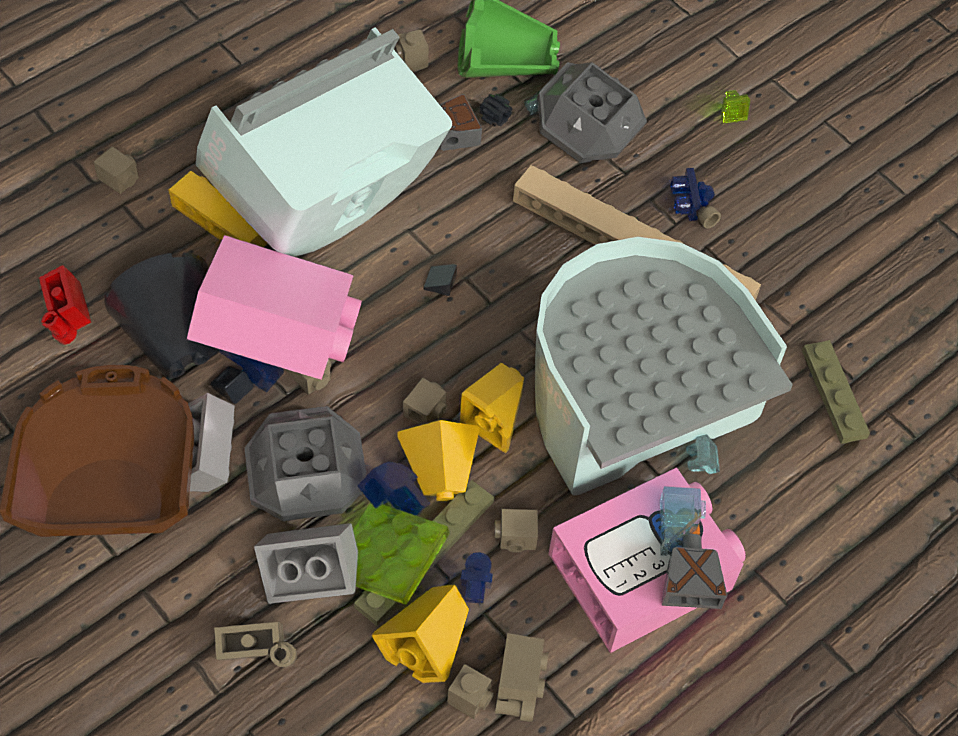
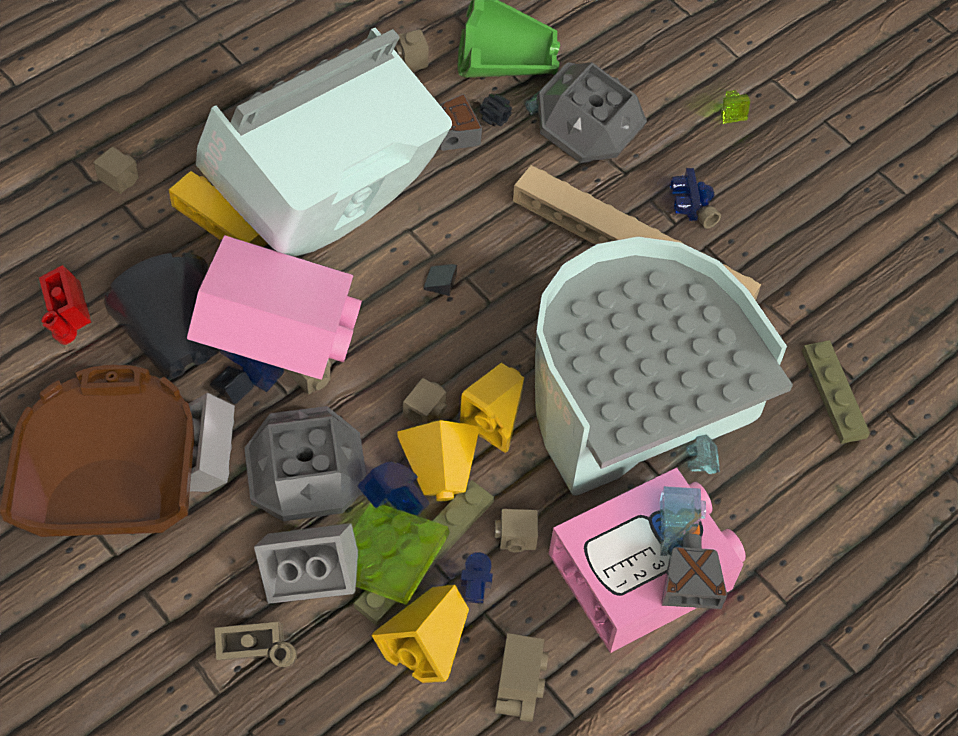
dark tan brick [447,664,493,719] -> none

